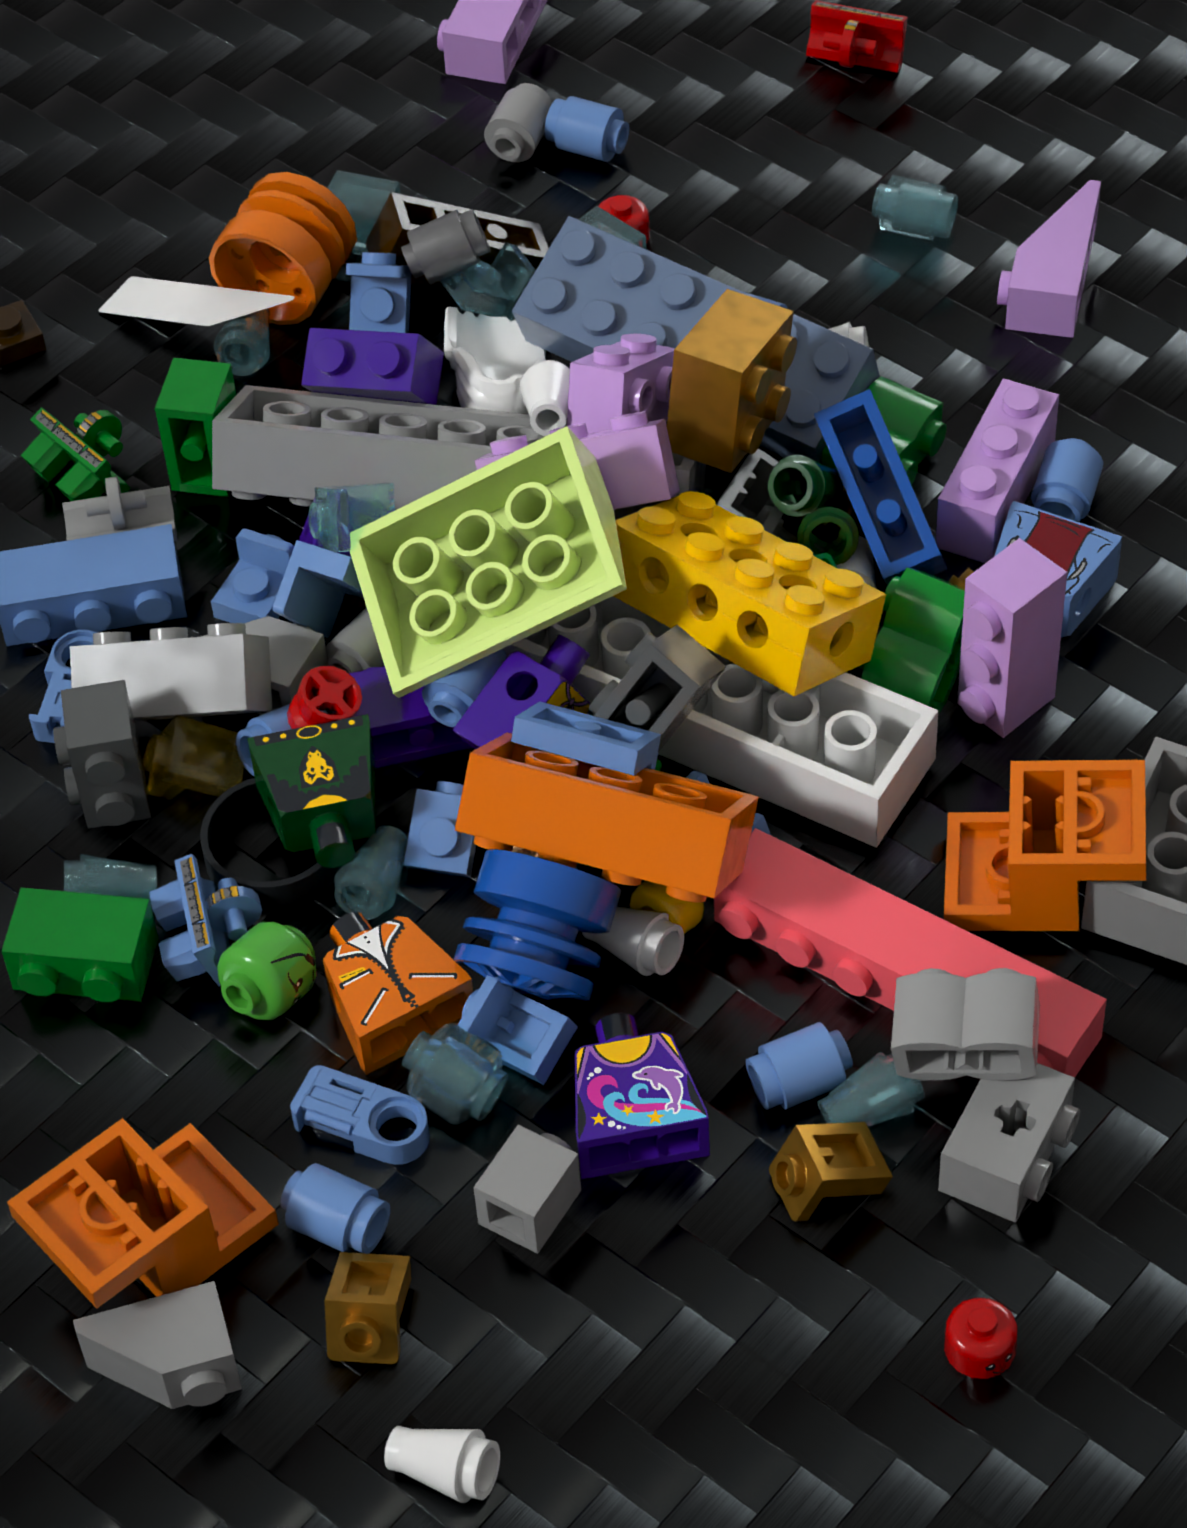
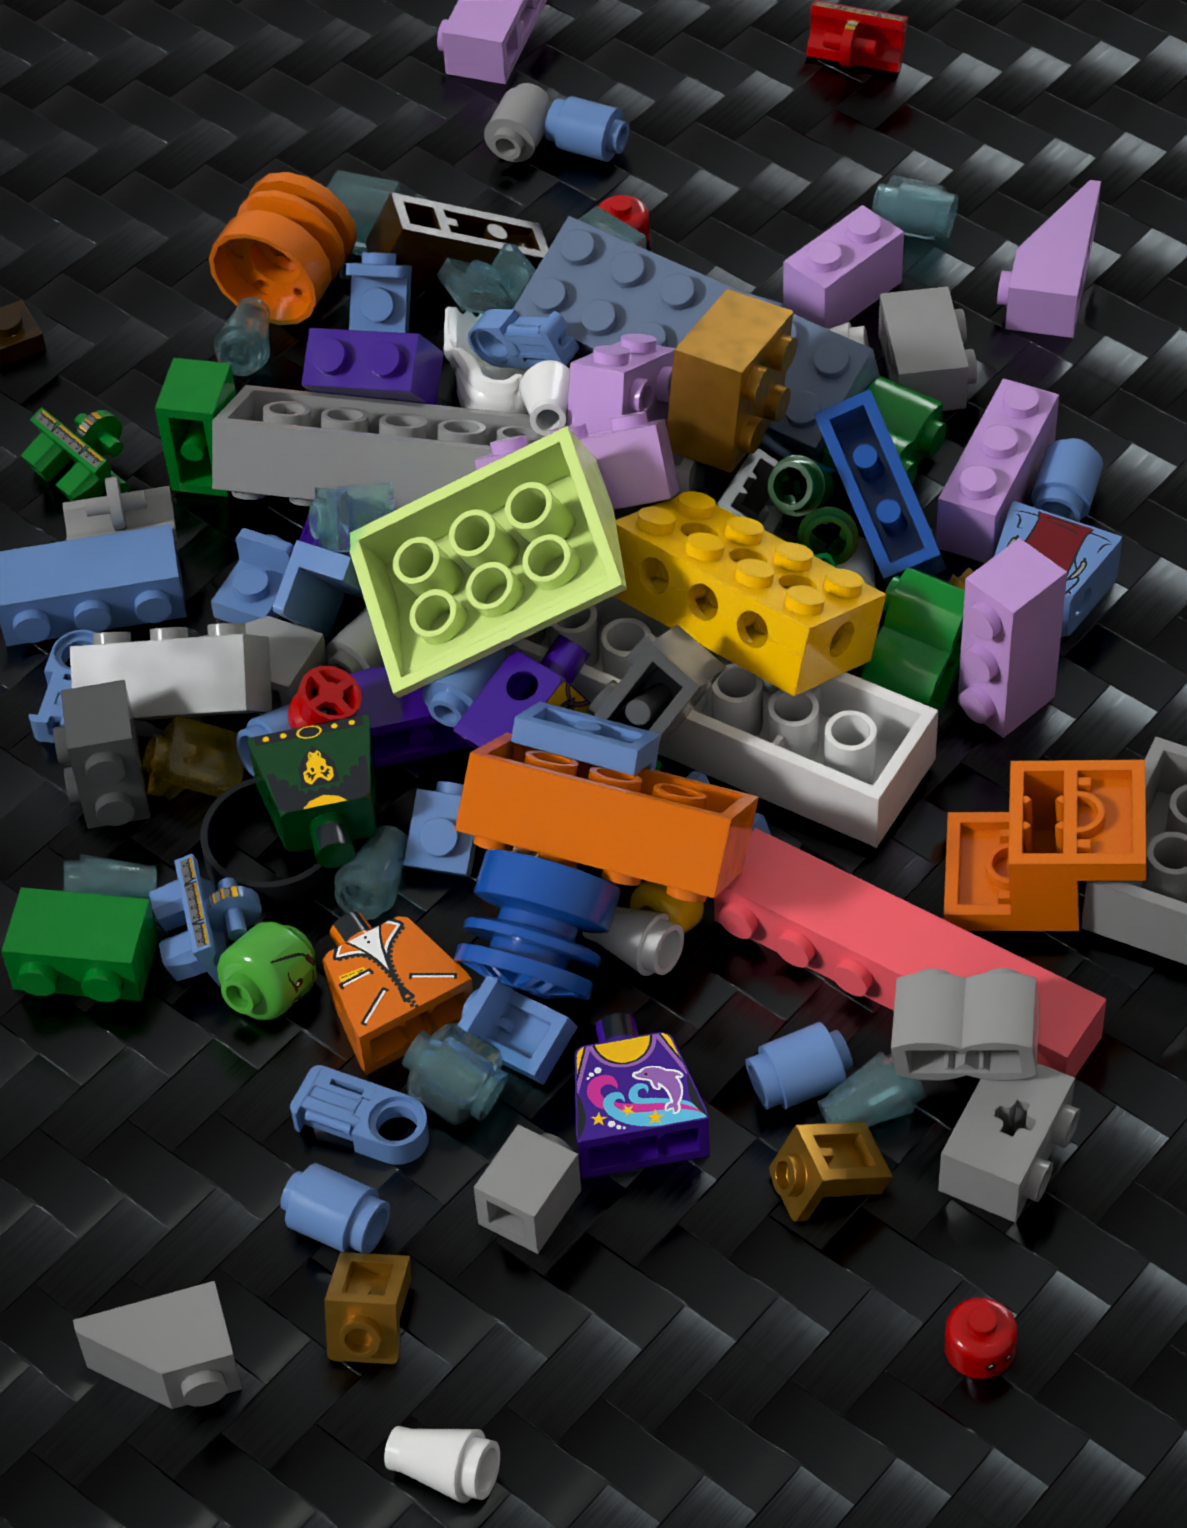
orange bracket [7,1118,279,1309] -> none
white sticker [99,276,295,326] -> none
flat silver brick [401,209,491,285] -> none
none -> medium blue piece [468,309,579,369]
none -> lavender brick [783,205,904,329]
none -> light grey brick [879,286,977,411]

